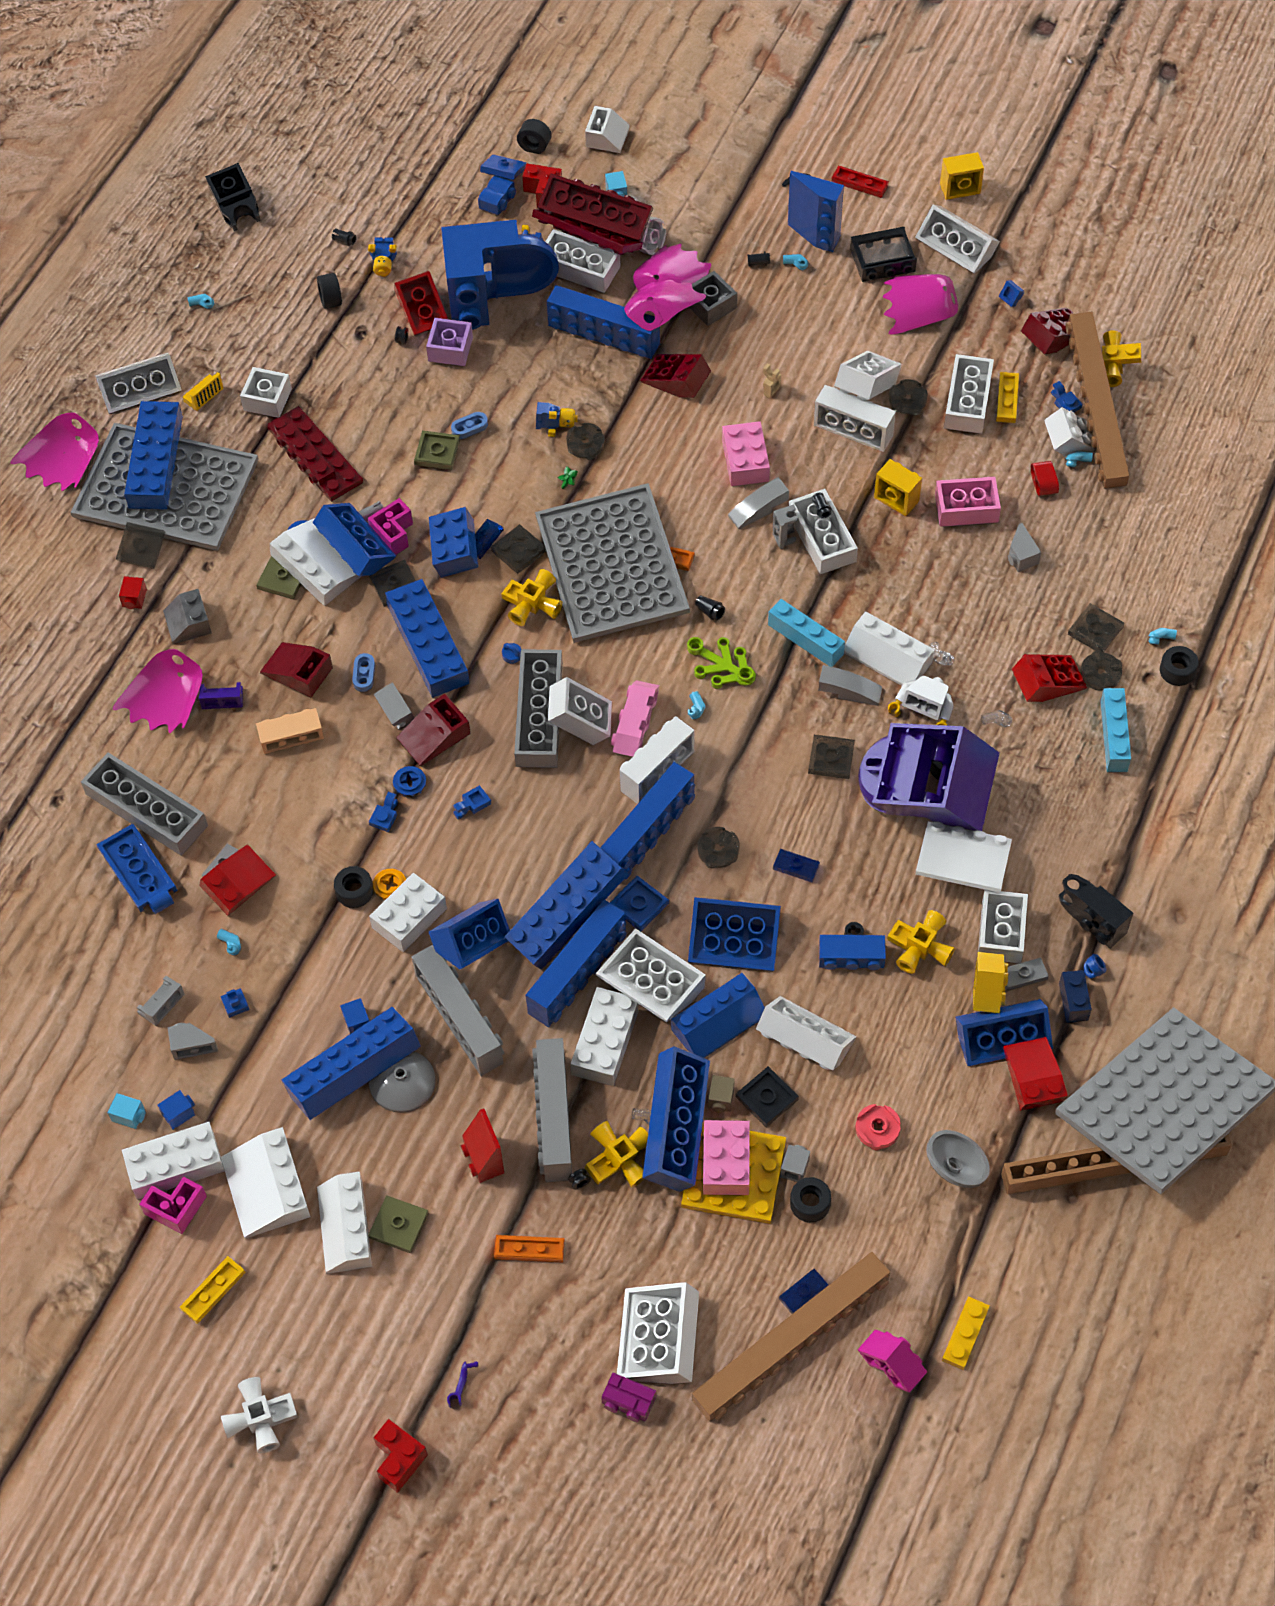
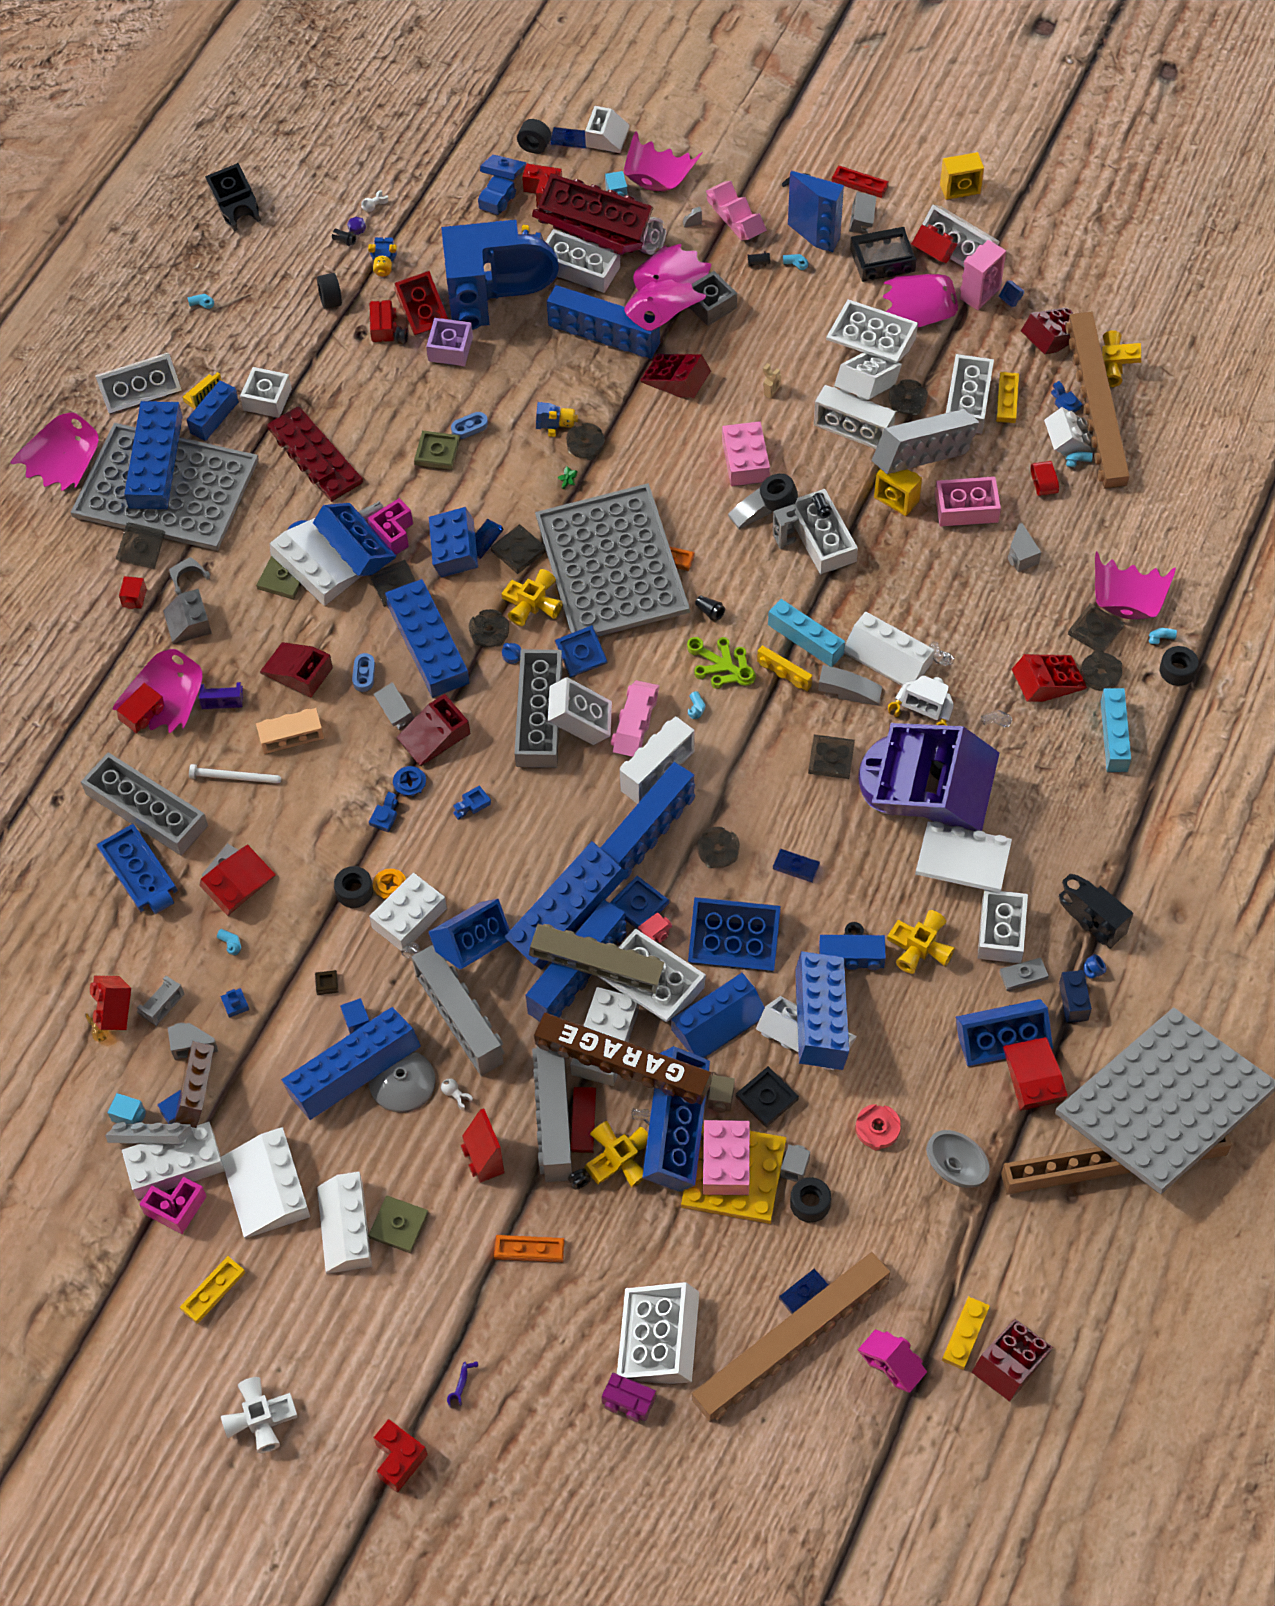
yellow brick [973,952,1008,1013] -> none
none -> clear yellow arm [85,1009,109,1042]
none -> red brick [90,975,131,1030]
none -> light grey plate [105,1122,193,1144]
none -> red brick [116,682,164,734]
none -> light grey helmet [169,557,210,595]
none -> brick [174,1041,214,1128]
none -> blue brick [186,381,239,441]
none -> white bar [189,764,281,784]
none -> dark brown tile [315,970,339,995]
none -> dark purple tile [347,216,366,235]
none -> white arm [361,190,388,212]
none -> red brick [369,300,397,342]
none -> clear hinge [401,942,420,960]
none -> white arm [441,1079,473,1110]
none -> clear smoke plate [469,609,509,647]
none -> dark tan brick [529,924,664,993]
none -> reddish brown brick [534,1012,712,1105]
none -> clear blue plate [550,127,586,148]
none -> blue plate [555,625,608,678]
none -> red tile [571,1087,596,1153]
none -> dark pink piece [624,131,703,192]
none -> coral brick [638,912,672,943]
none -> light grey tile [683,207,702,227]
none -> bright pink brick [706,181,767,240]
none -> yellow plate [757,645,813,691]
none -> black tyre [760,473,798,511]
none -> brick [795,951,849,1070]
none -> white slope [826,299,918,364]
none -> light grey hinge [849,192,876,233]
none -> light grey brick [871,409,979,474]
none -> red brick [911,224,958,264]
none -> bright pink brick [960,240,1006,310]
none -> dark red slope [971,1319,1053,1402]
none -> dark pink piece [1095,551,1176,619]

